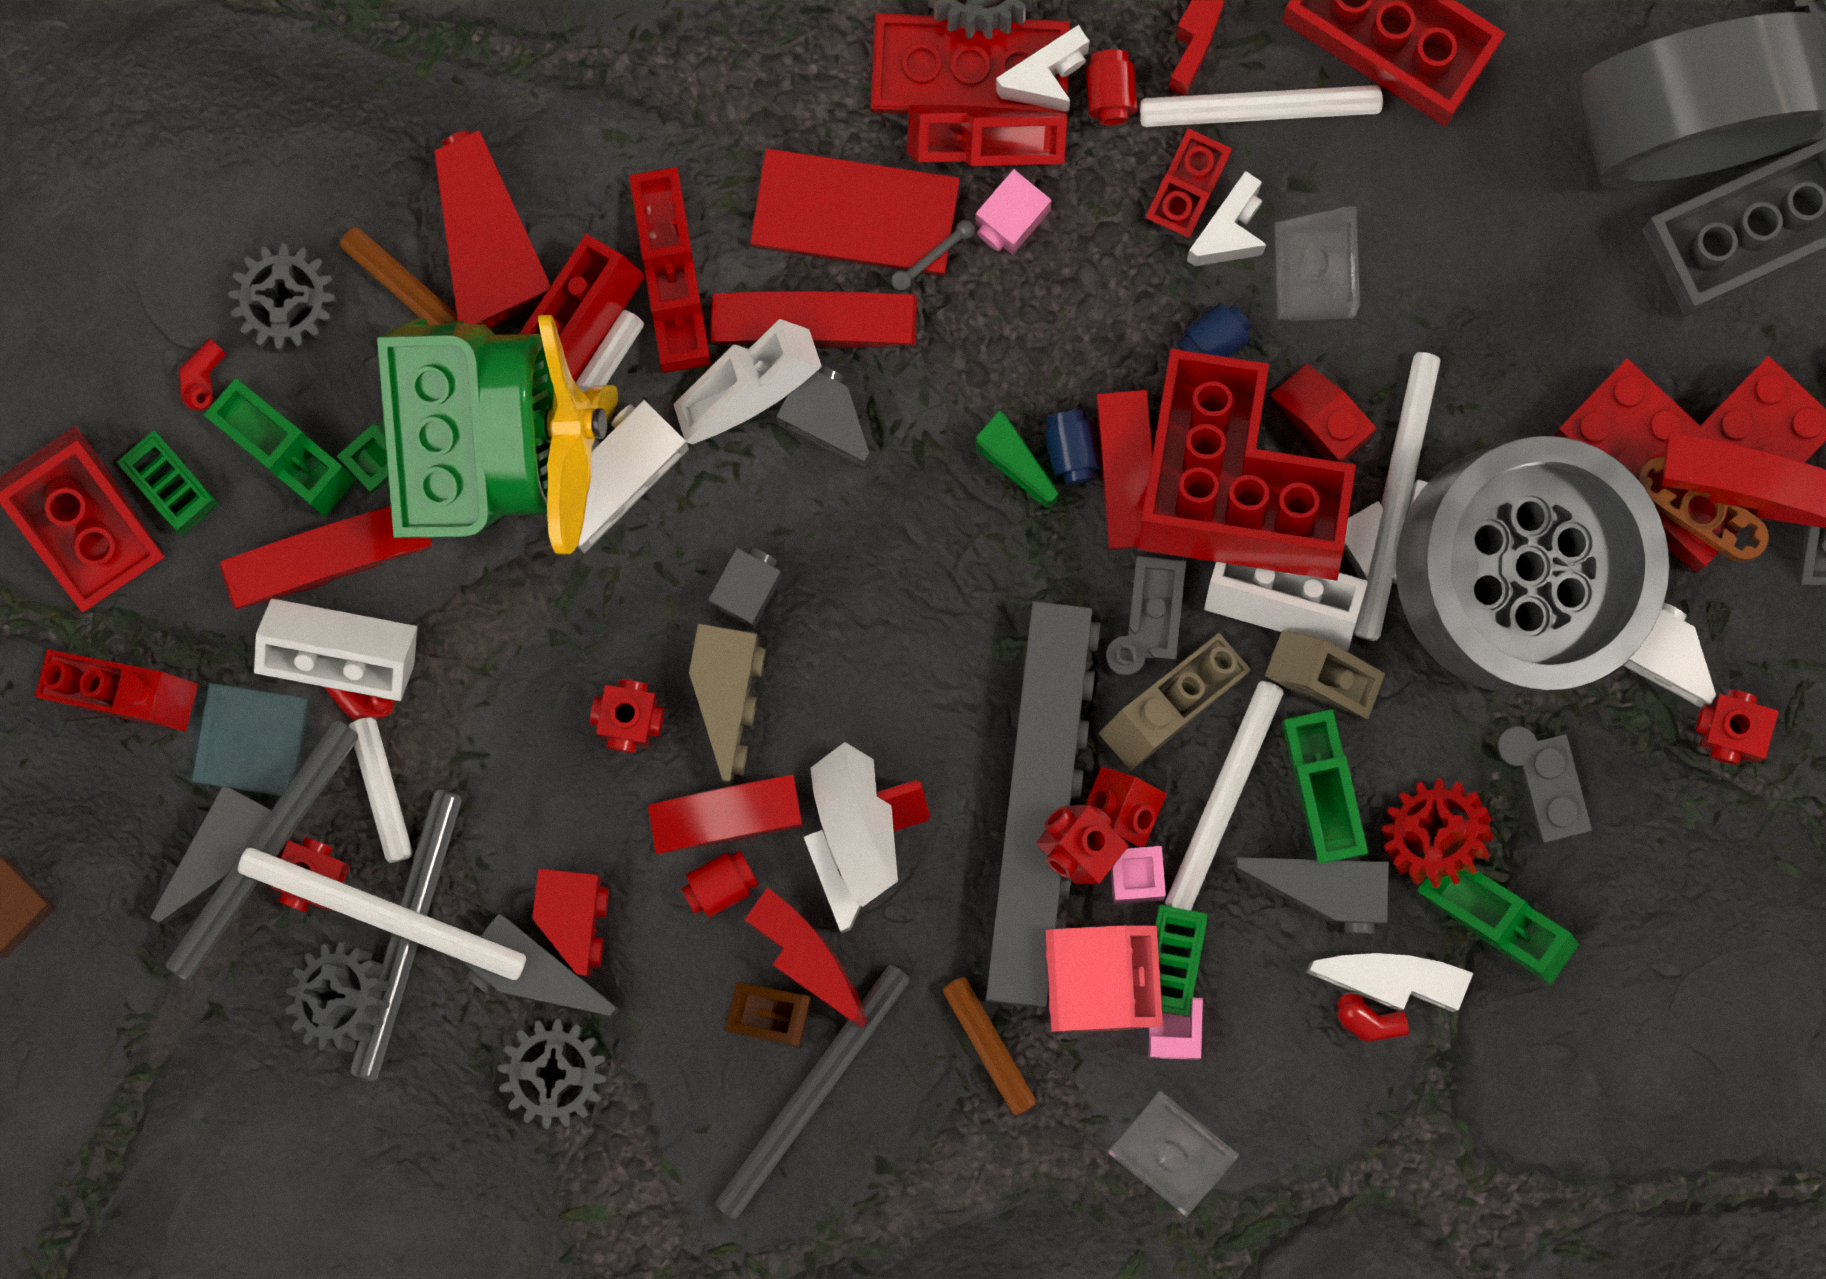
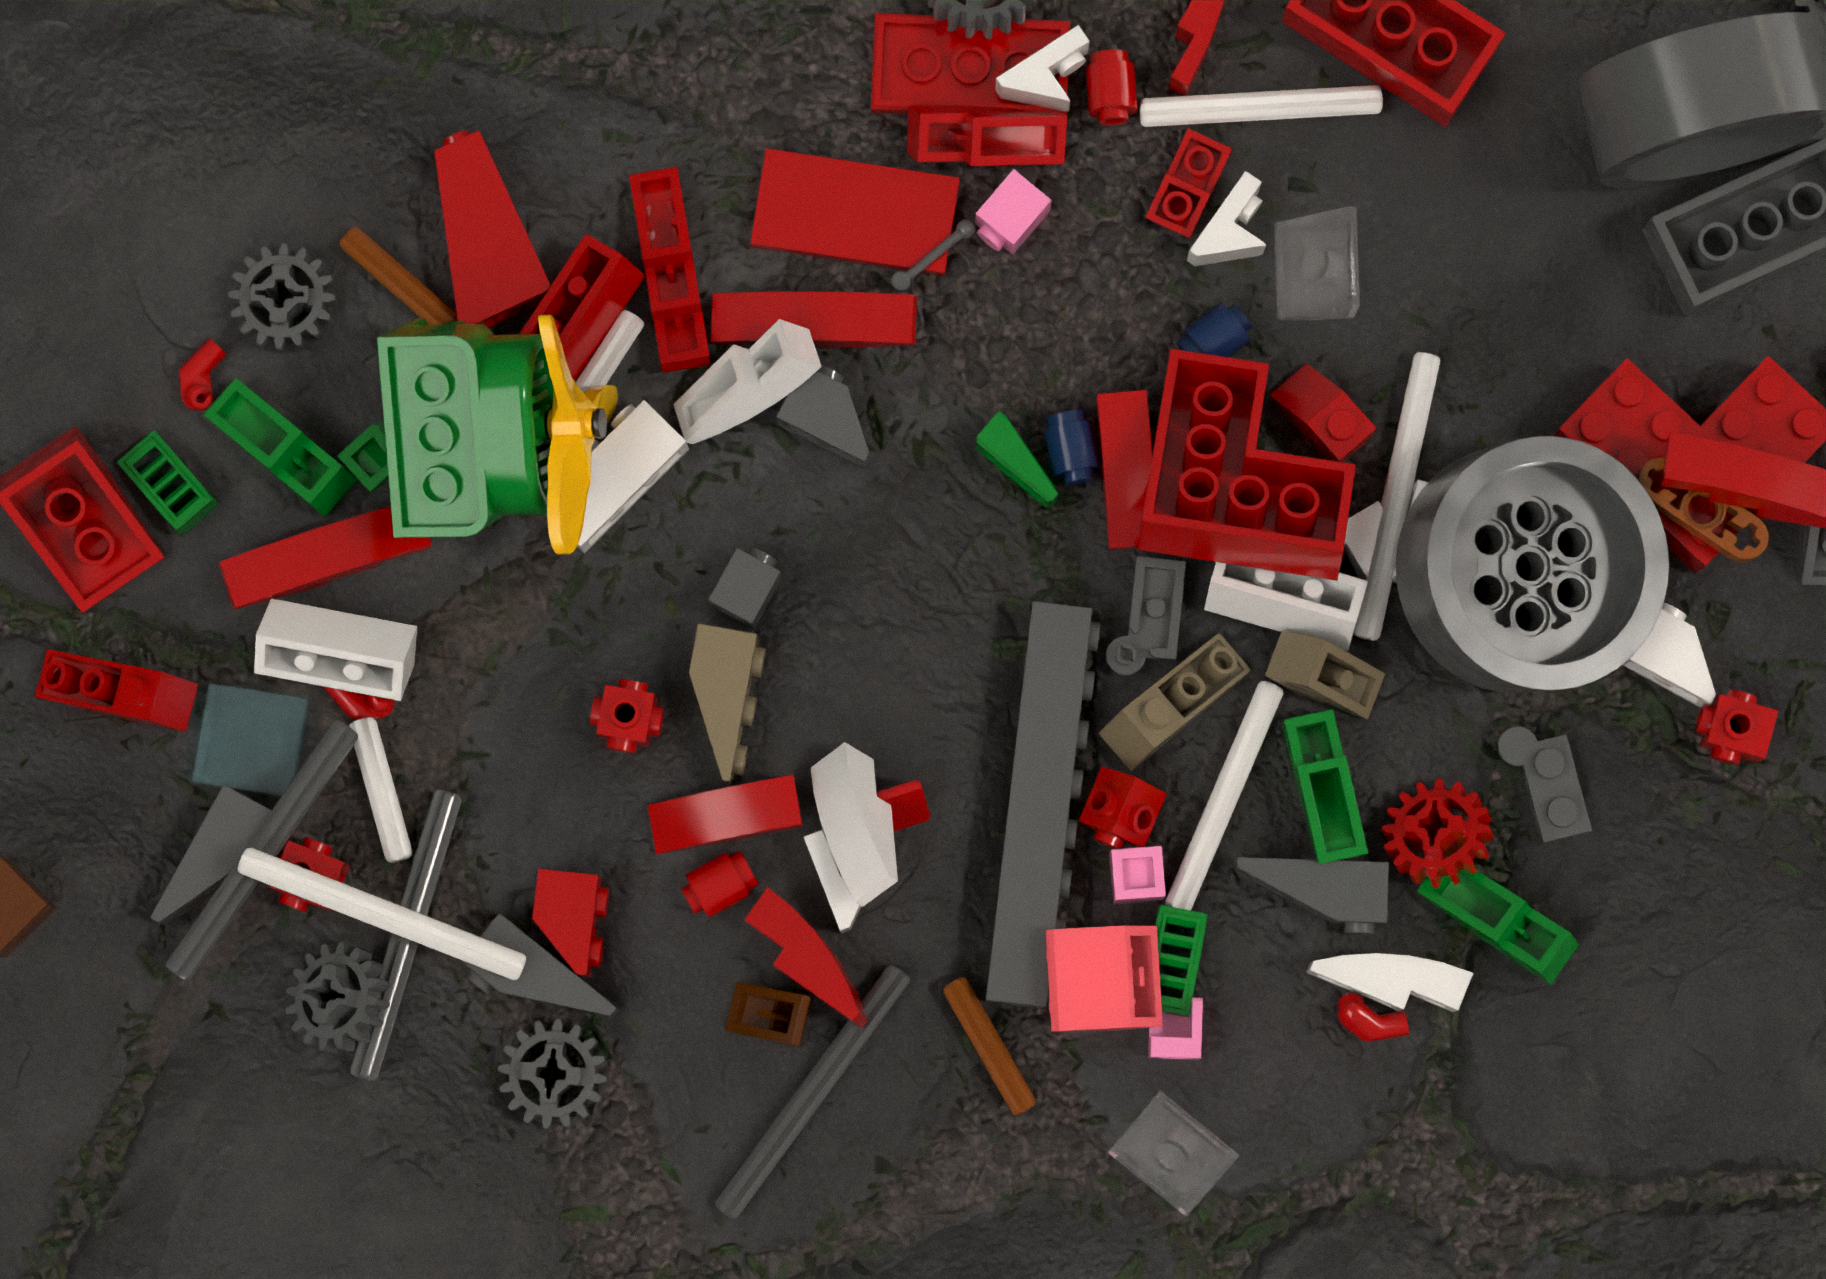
red brick [1035,805,1129,884] -> none

